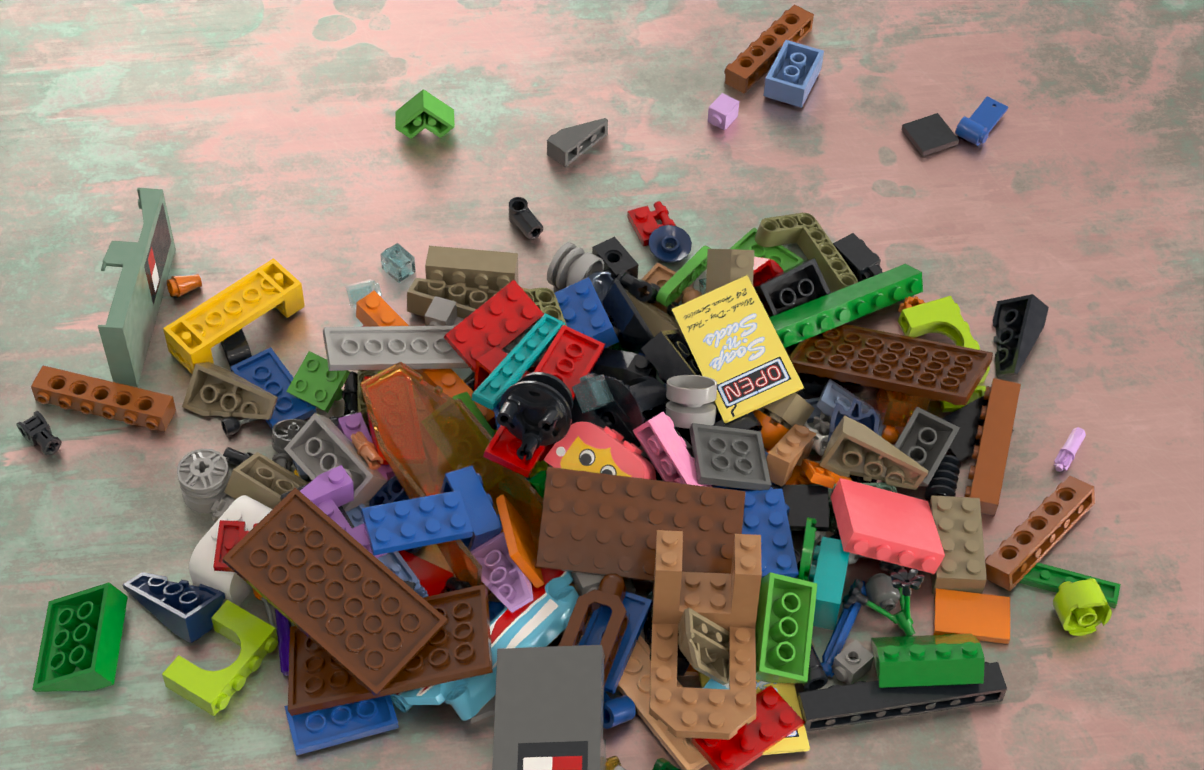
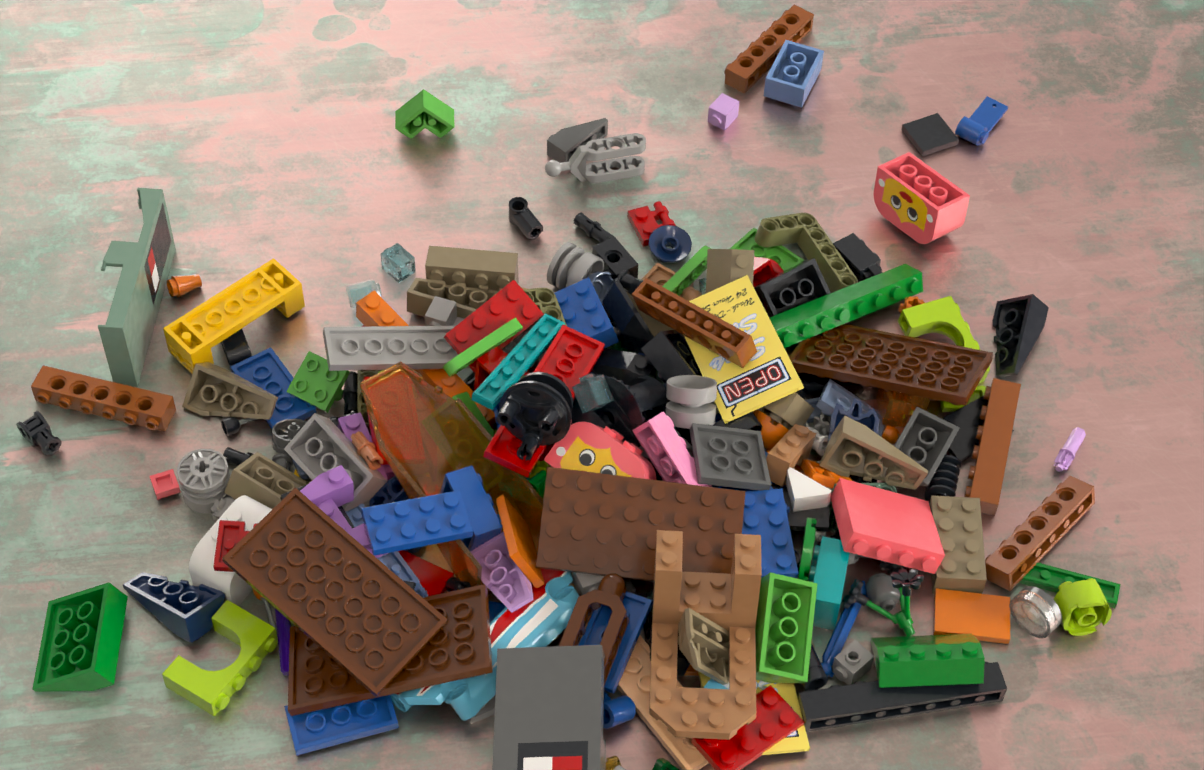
none -> coral plate [150,469,181,500]
none -> bright green beam [443,318,523,377]
none -> light grey piece [545,133,646,183]
none -> black pin [573,212,614,243]
none -> dark orange brick [632,278,757,368]
none -> white slope [786,467,831,512]
none -> coral brick [874,152,970,244]
none -> clear piece [1009,586,1062,638]

